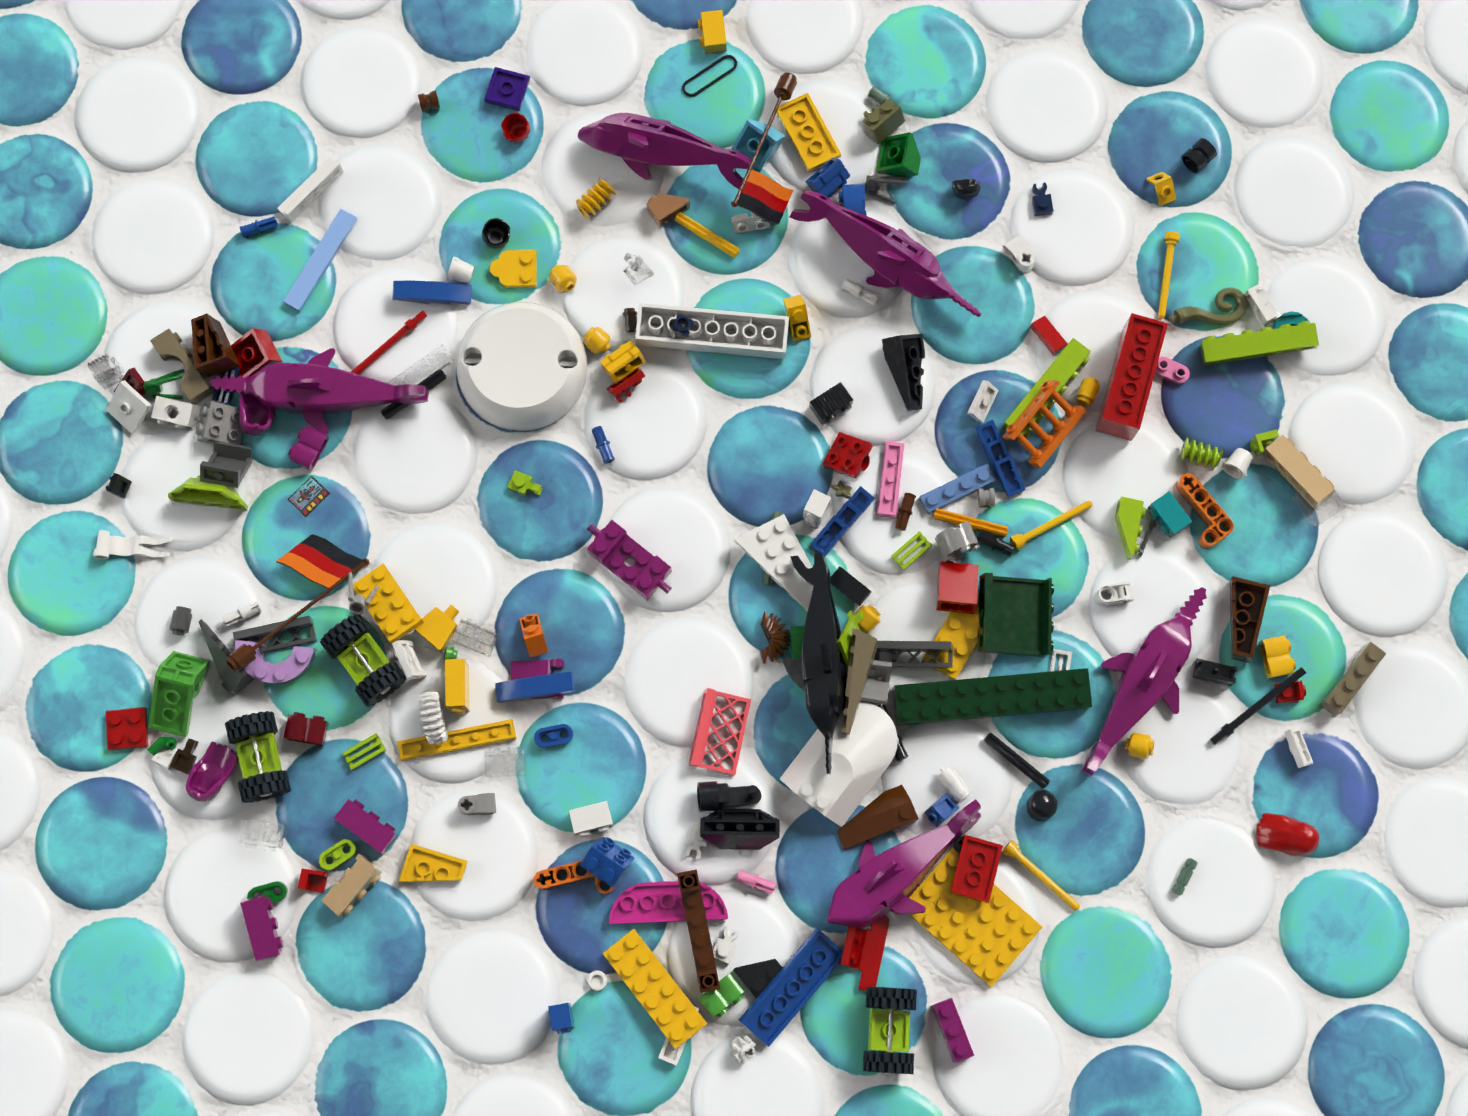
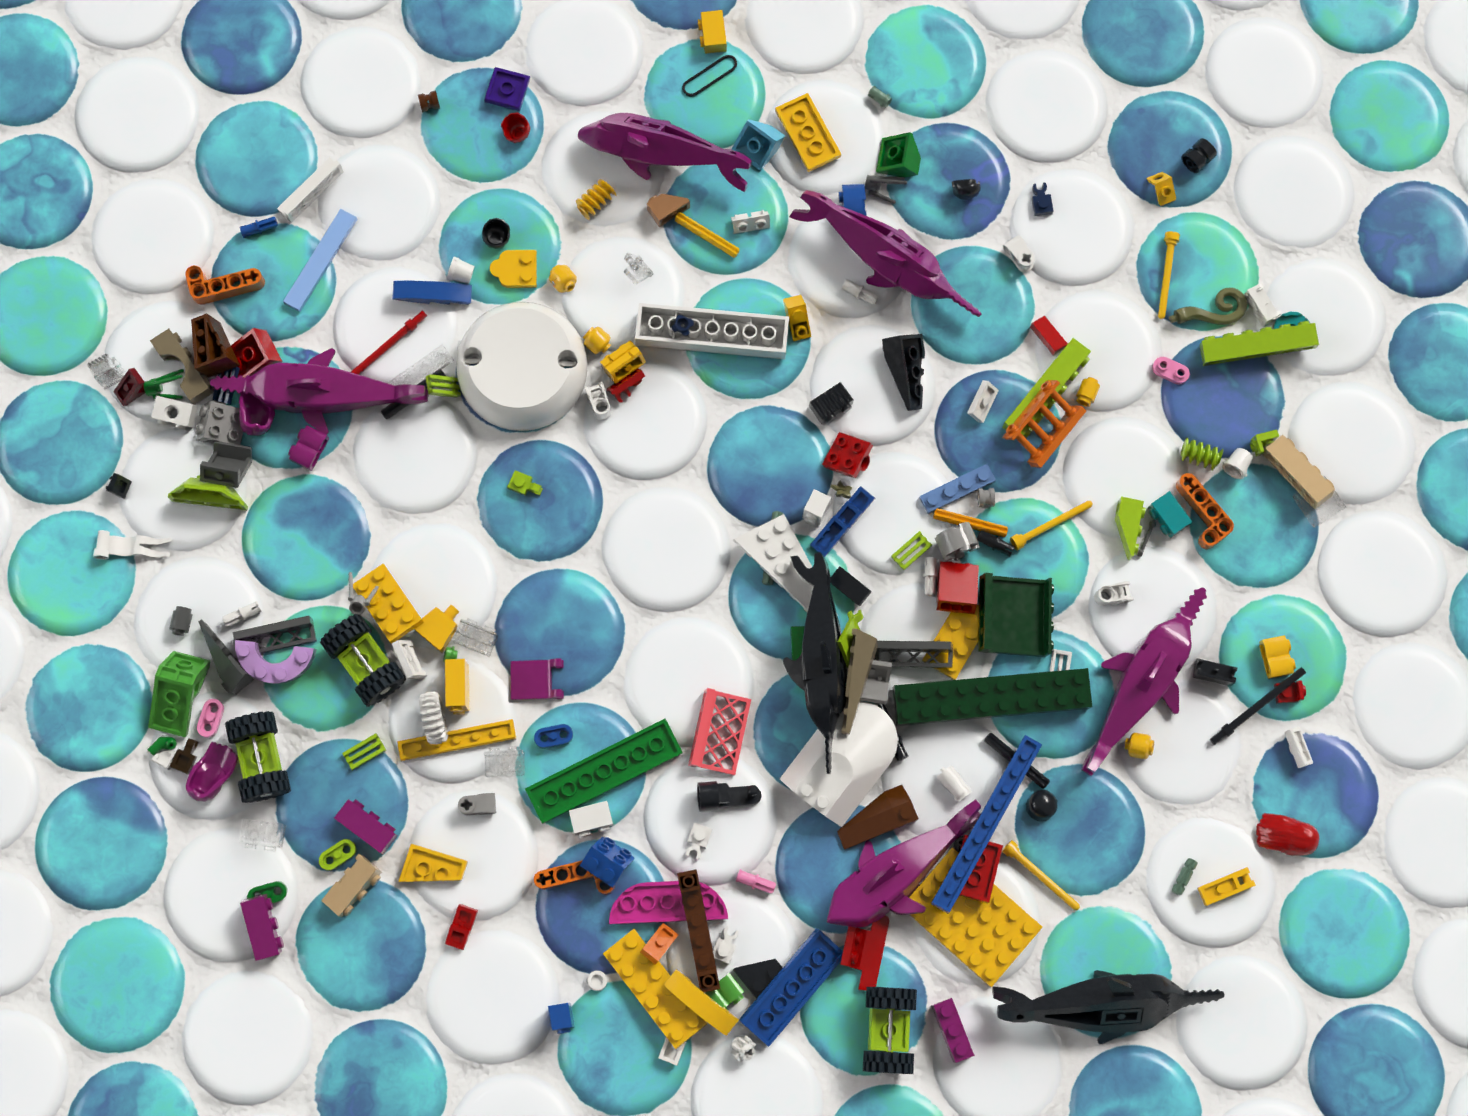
white plate [105,380,151,434] -> none
red plate [106,707,149,751] -> none
flag [226,534,369,672] -> none
dark red brick [283,712,329,746] -> none
clear piece [287,476,330,517] -> none
red panel [298,868,328,893] -> none
blue slope [495,672,575,703] -> none
orange slope [519,613,548,658] -> none
magenta brick [587,520,672,601] -> none
blue axle [592,426,615,464] -> none
dark brown pin [622,308,637,333] -> none
black wedge [700,808,780,850] -> none
flag [731,72,797,225] -> none
reddish brown hair [760,611,791,663] -> none
blue brick [806,157,850,198] -> none
yellow head [854,604,881,633] -> none
olive brick [862,99,905,144] -> none
bright pink tile [877,441,904,518] -> none
reddish brown axle [895,493,916,531] -> none
blue bracket [924,793,960,827] -> none
blue slope [975,420,1026,497] -> none
red brick [1095,313,1168,441] -> none
reddish brown wedge [1230,576,1270,663] -> none
dark tan arch [1319,642,1386,716] -> none
none -> orange beam [185,265,265,305]
none -> bright pink plate [197,699,224,738]
none -> lime tile [425,374,461,398]
none -> red slope [445,904,478,950]
none -> green plate [525,718,683,824]
none -> white piece [584,381,611,420]
none -> orange plate [640,923,678,965]
none -> yellow slope [664,969,739,1036]
none -> white axle [923,557,938,596]
none -> blue plate [931,735,1042,914]
none -> black animal [992,970,1225,1044]
none -> yellow plate [1197,867,1256,906]

